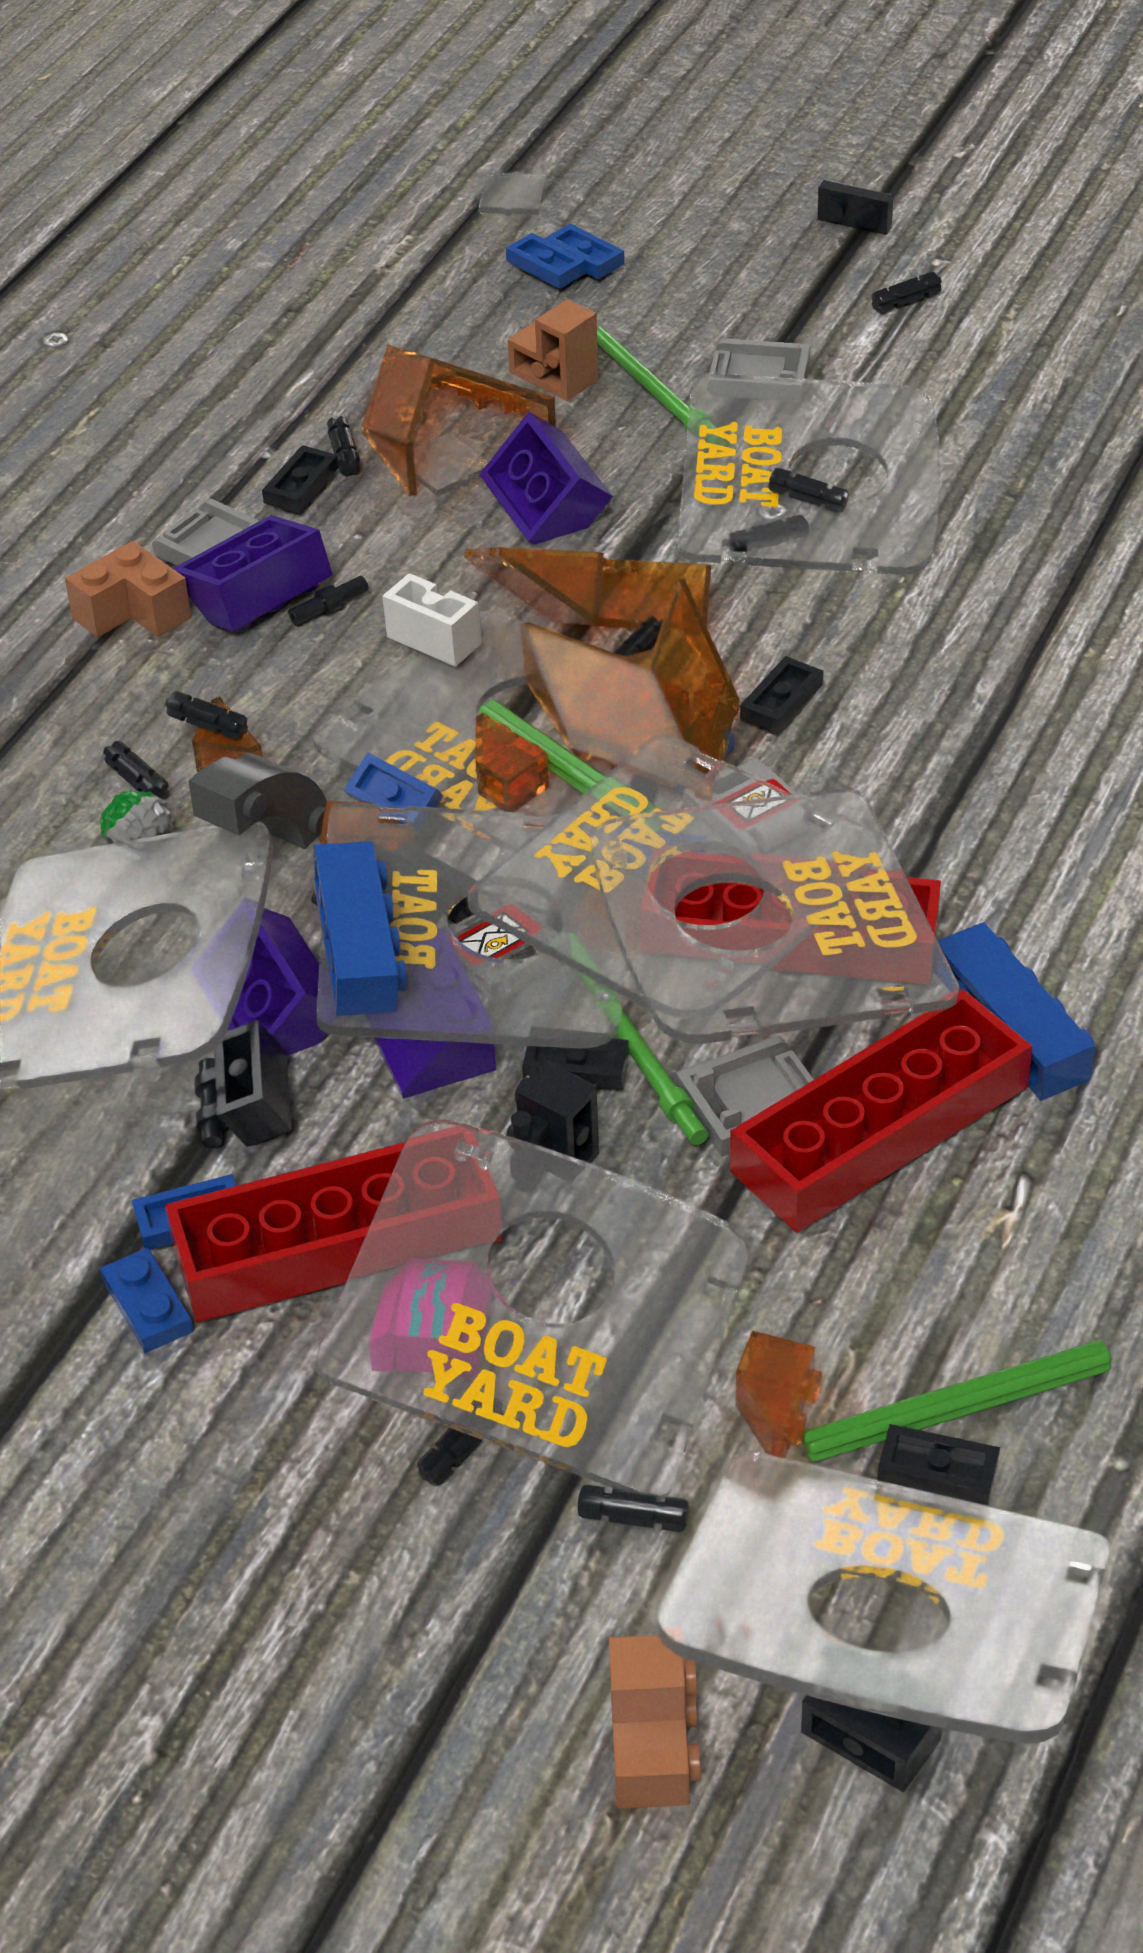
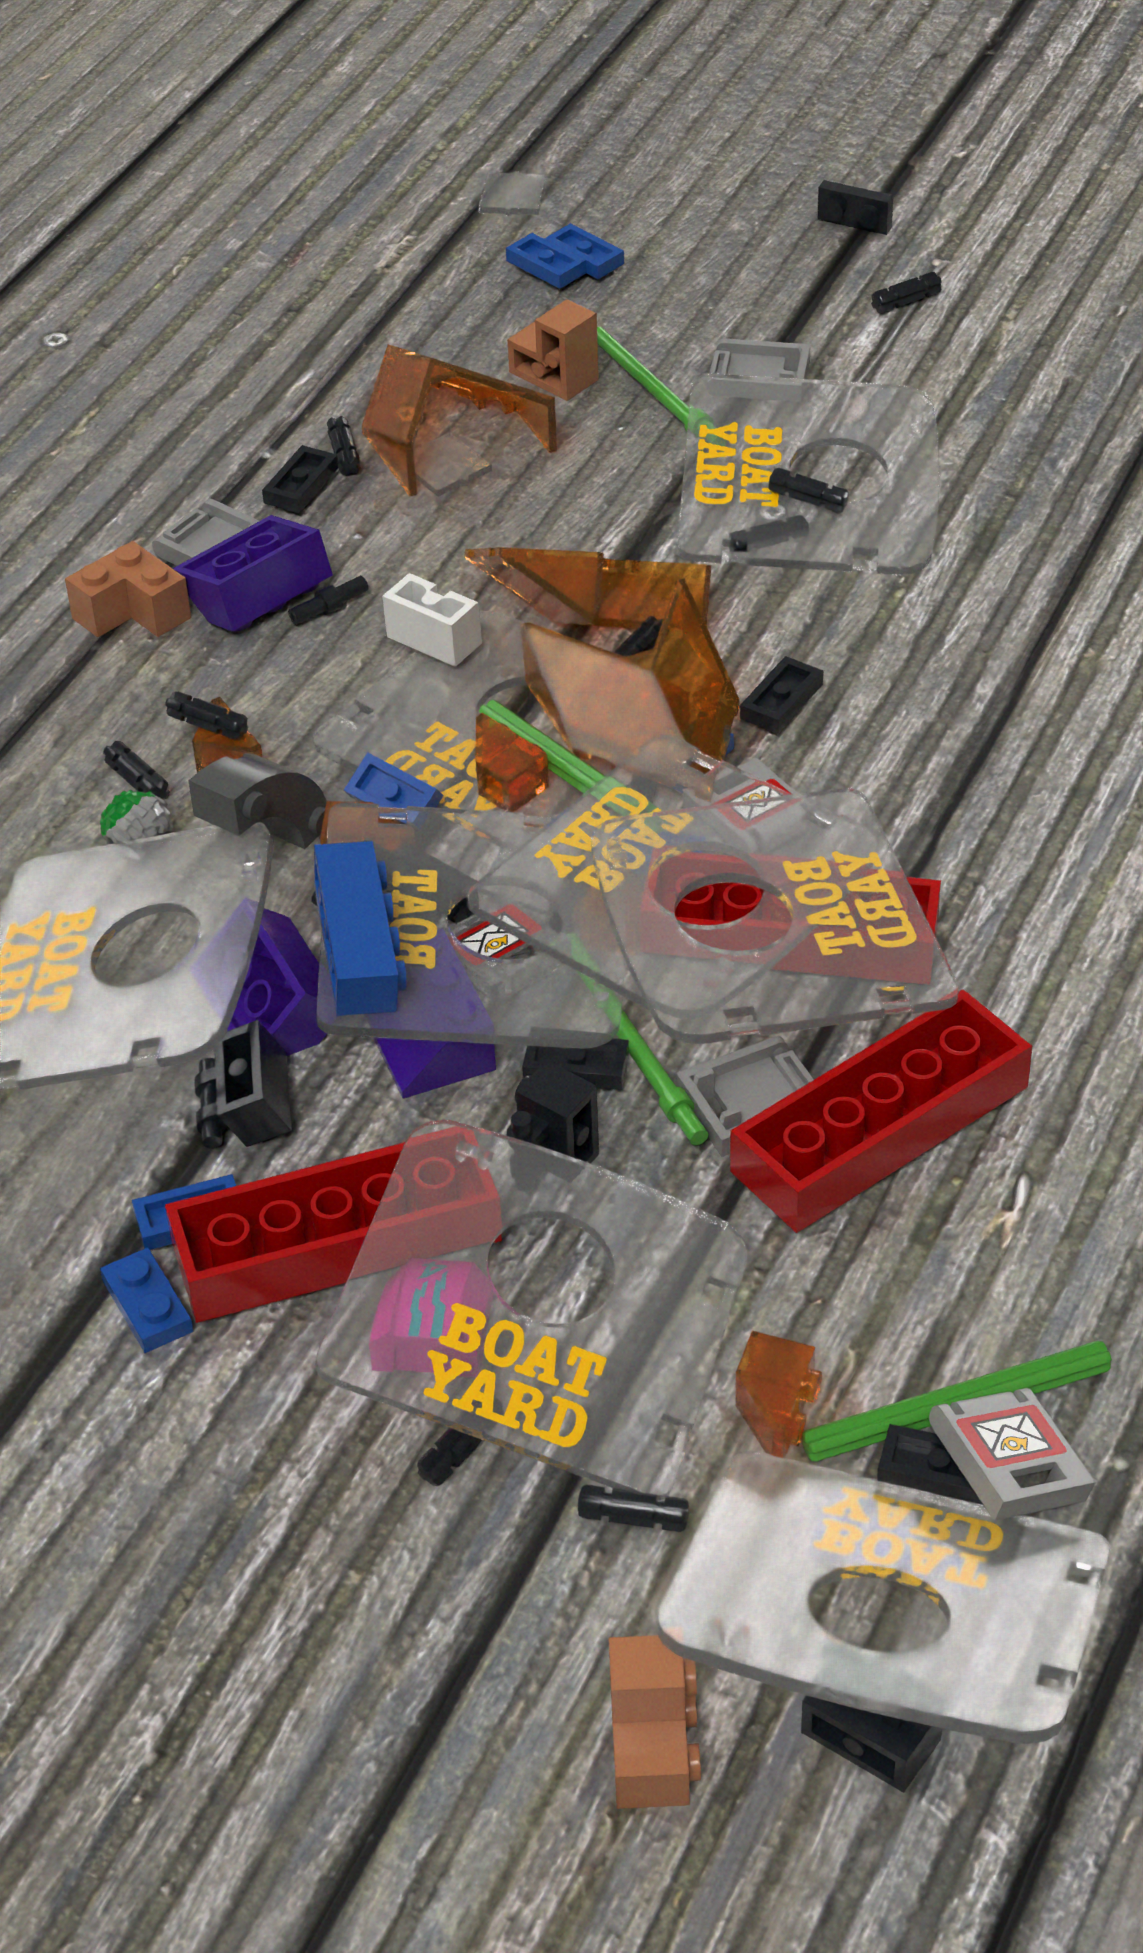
dark purple slope [479,412,613,545] -> none
blue brick [932,922,1096,1101] -> none
none -> light grey container [929,1388,1096,1521]

